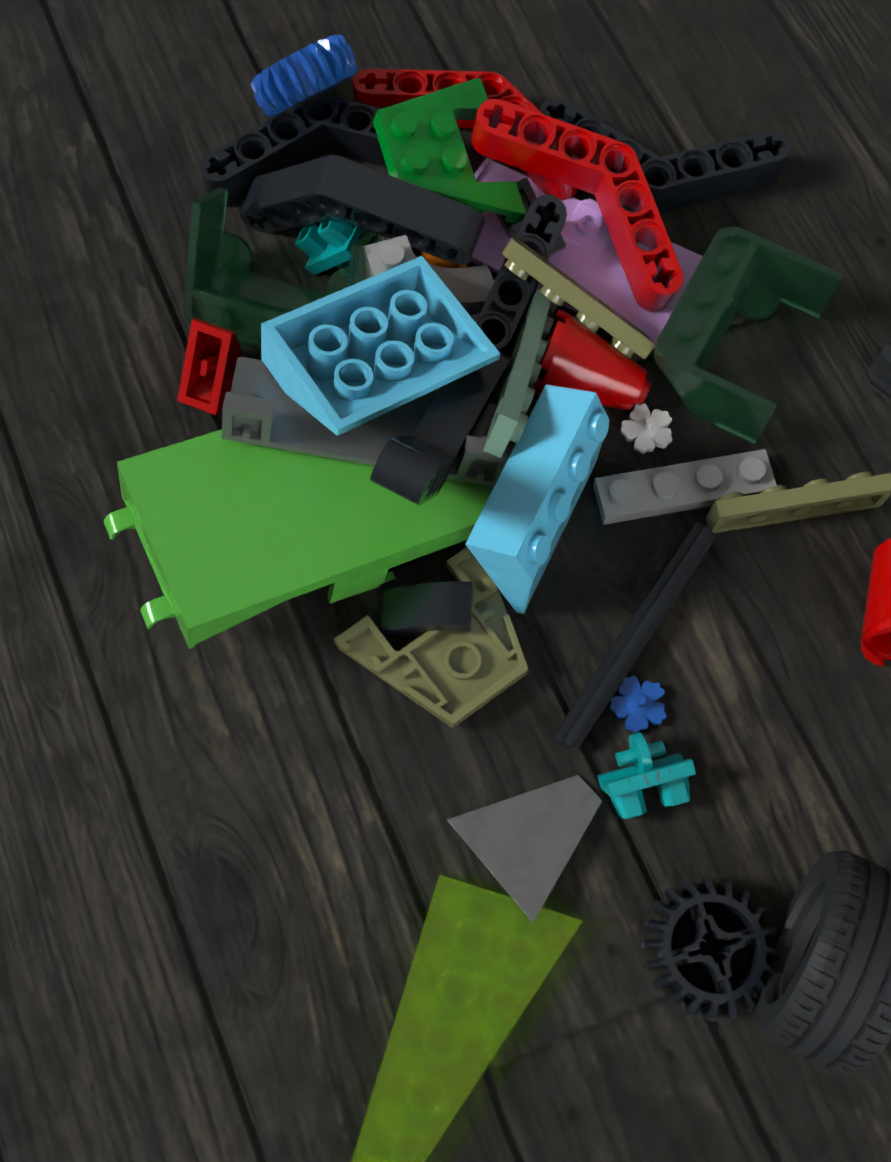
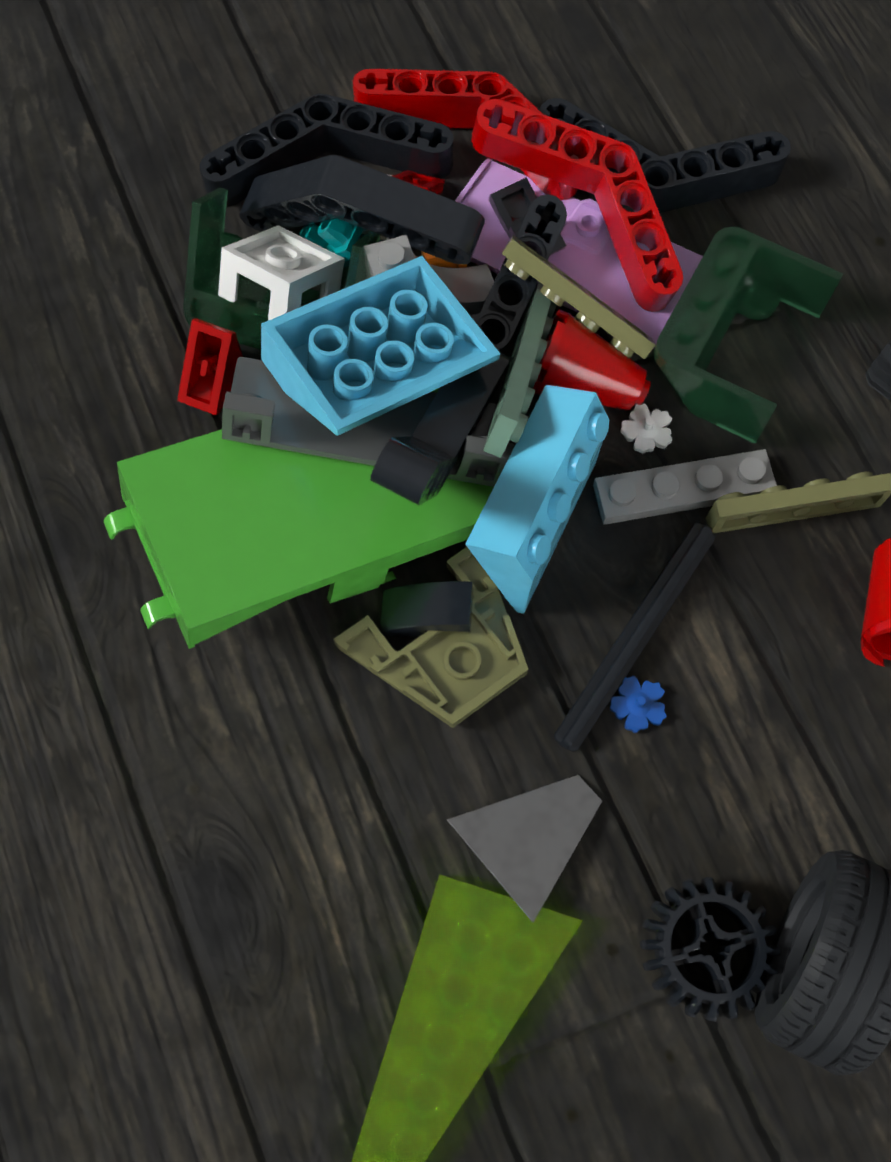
blue gear [250,34,358,117] -> none
green wing [373,78,526,224] -> none
teal hips [597,732,696,819] -> none
none -> white panel [218,225,345,320]

